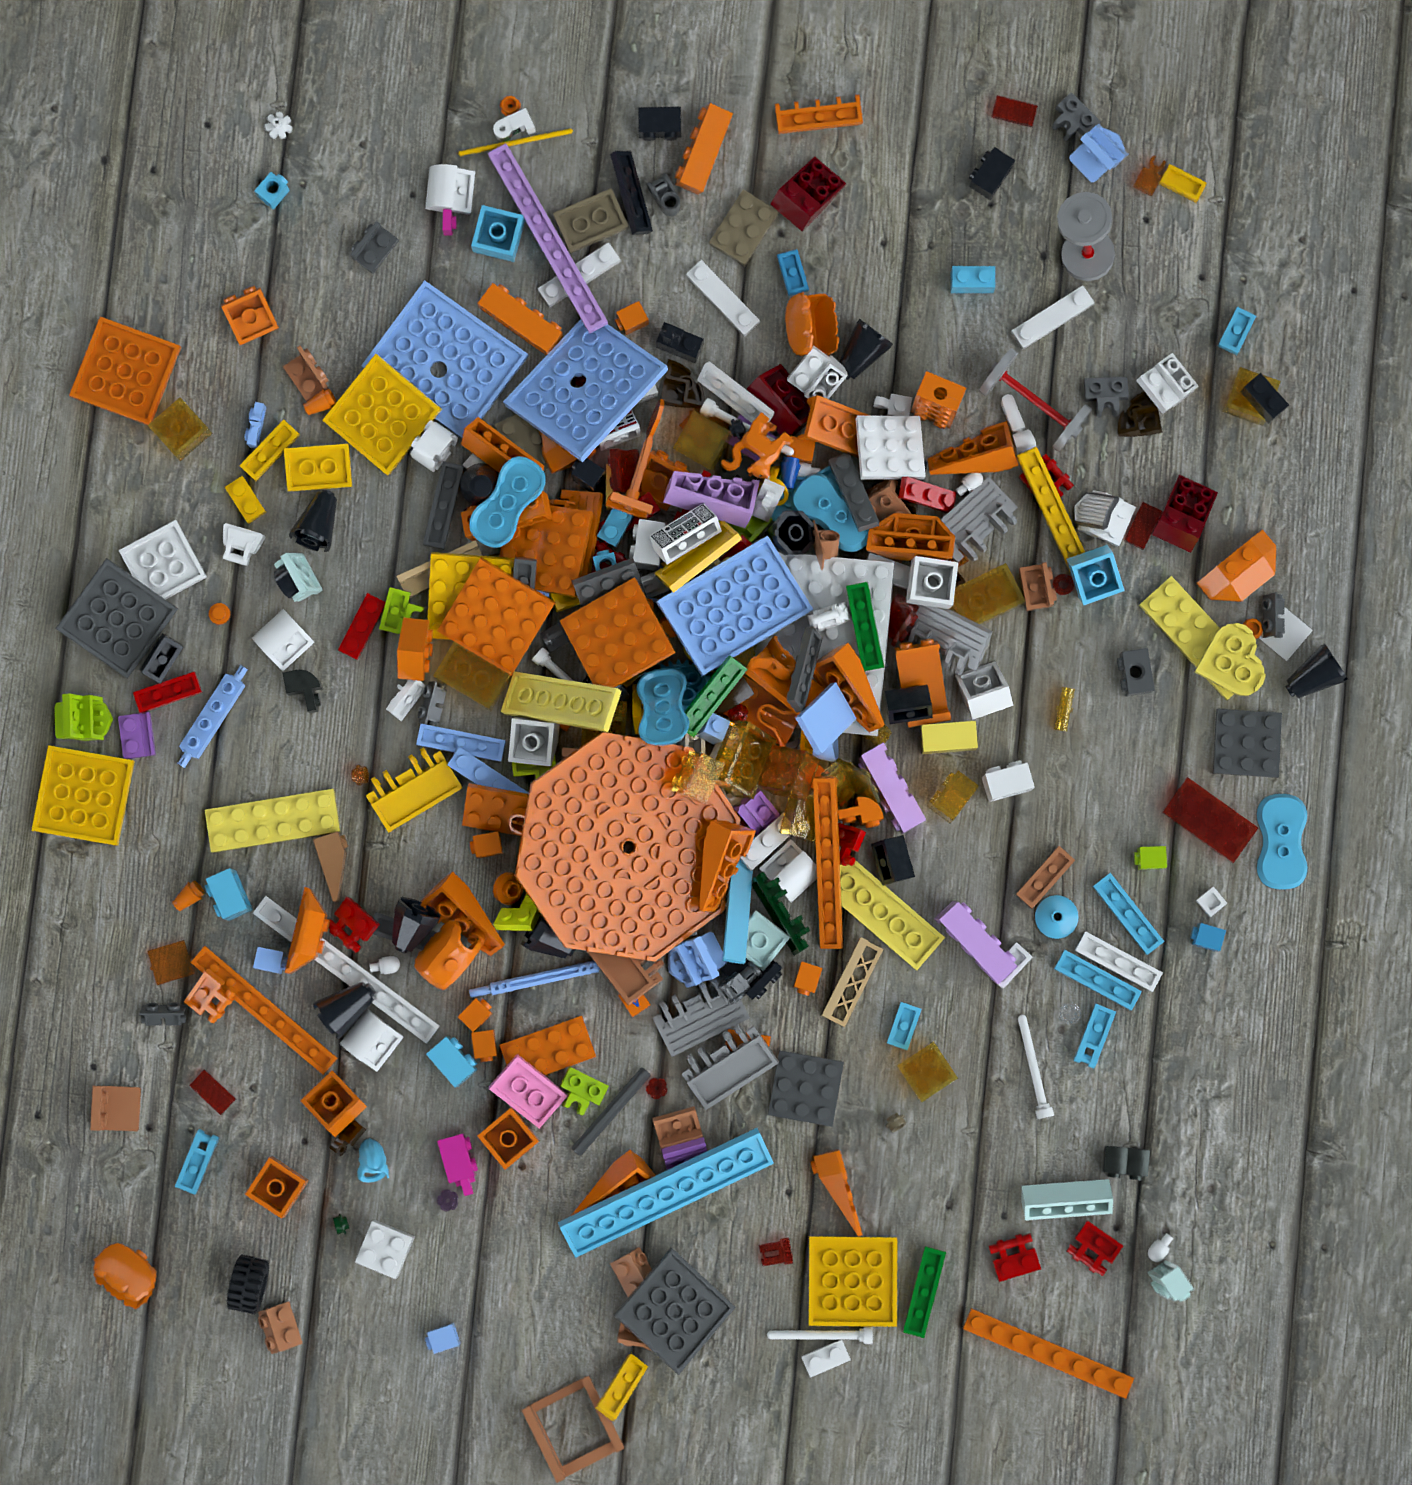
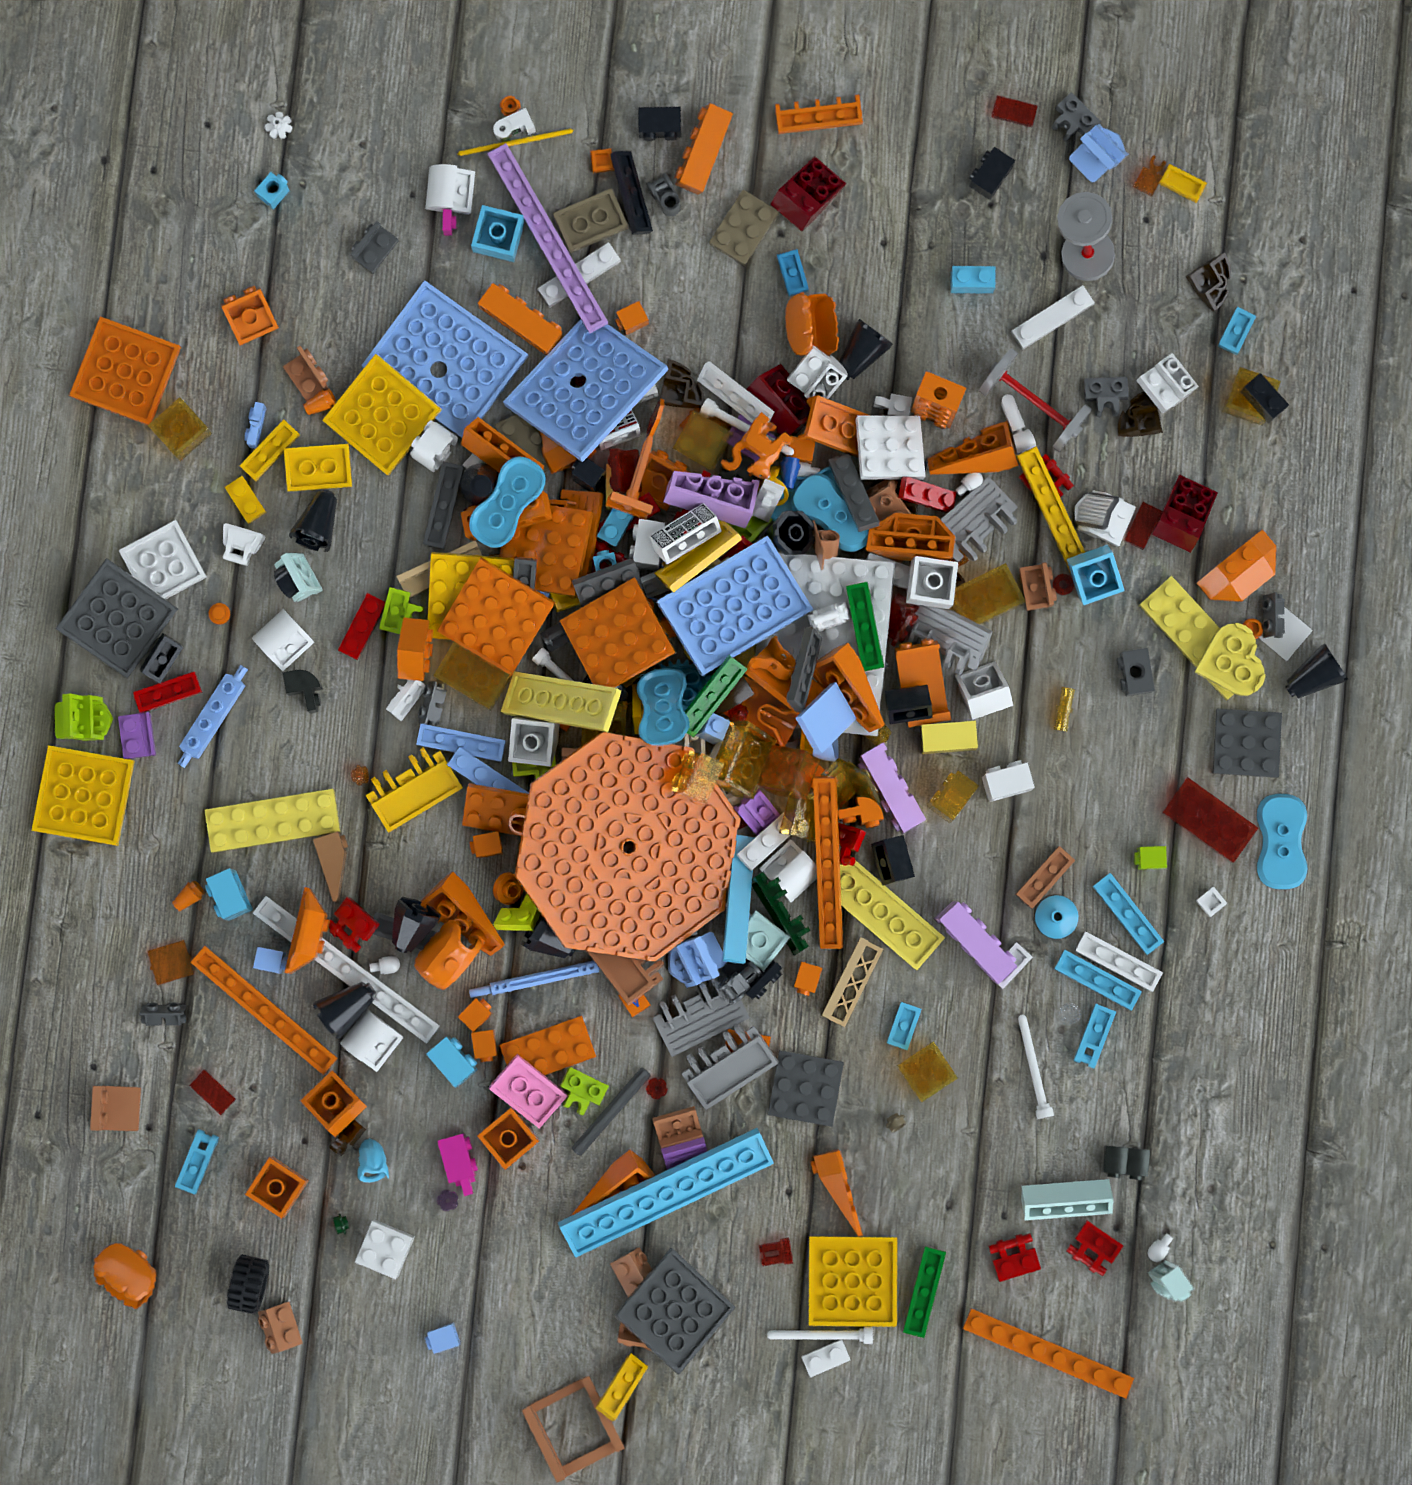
orange plate [184,968,237,1023] -> none
black hinge [656,322,704,364] -> none
white plate [686,260,760,337] -> none
orange wedge [699,820,756,912] -> none
black plate [729,419,746,440] -> none
dark azure brick [1190,923,1226,952] -> none
none -> orange tile [590,148,614,173]
none -> dark brown brick [1186,252,1231,312]

